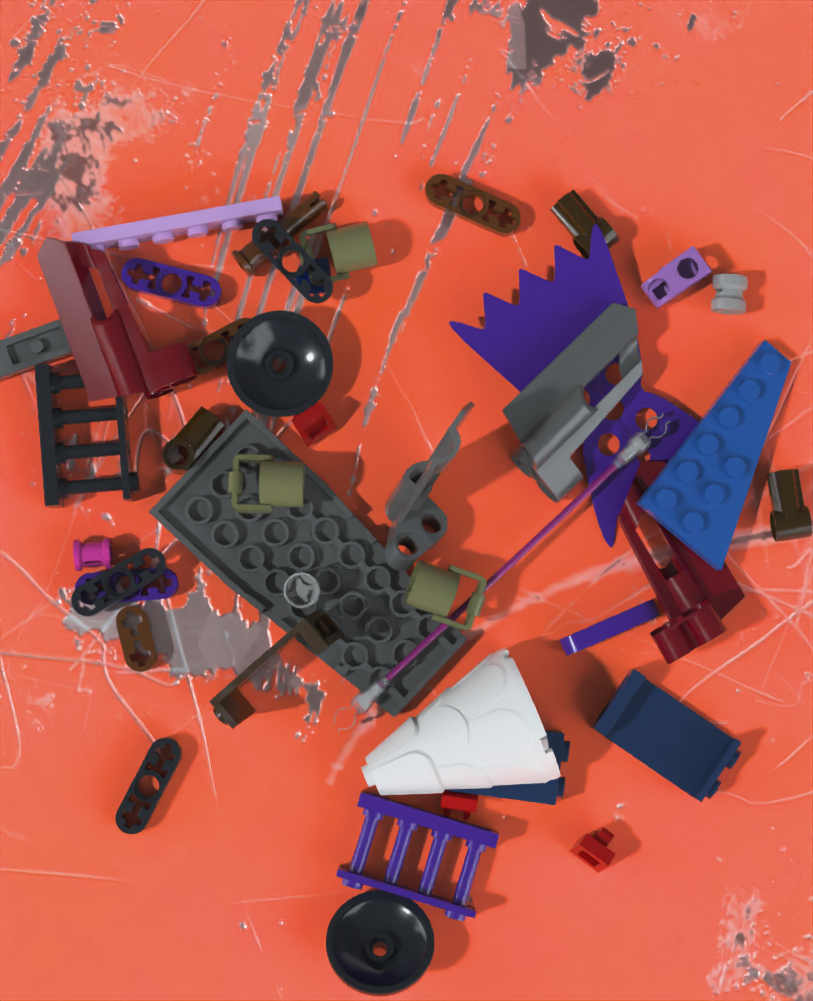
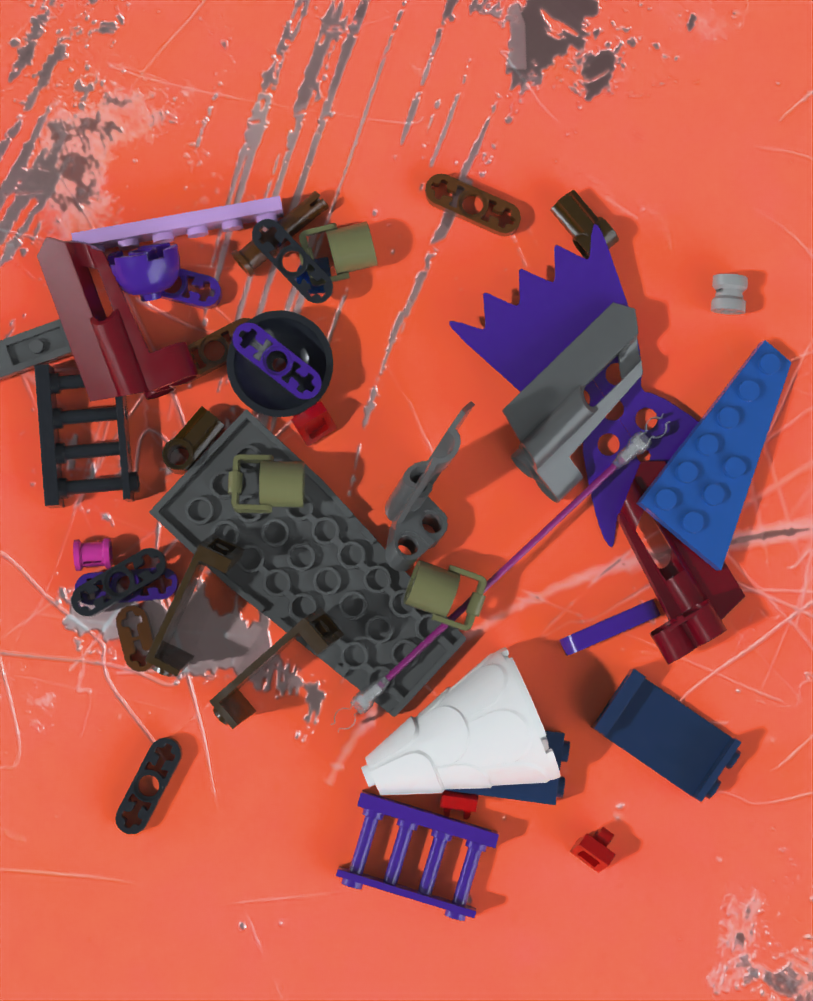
light grey wheel [283,572,321,609] -> none
black dish [326,890,435,996] -> none
medium lavender leg [641,246,712,309] -> none
dark brown piece [766,469,812,542] -> none
none -> dark purple cylinder [107,243,180,302]
none -> dark brown panel [145,534,245,677]
none -> dark purple beam [232,323,321,400]

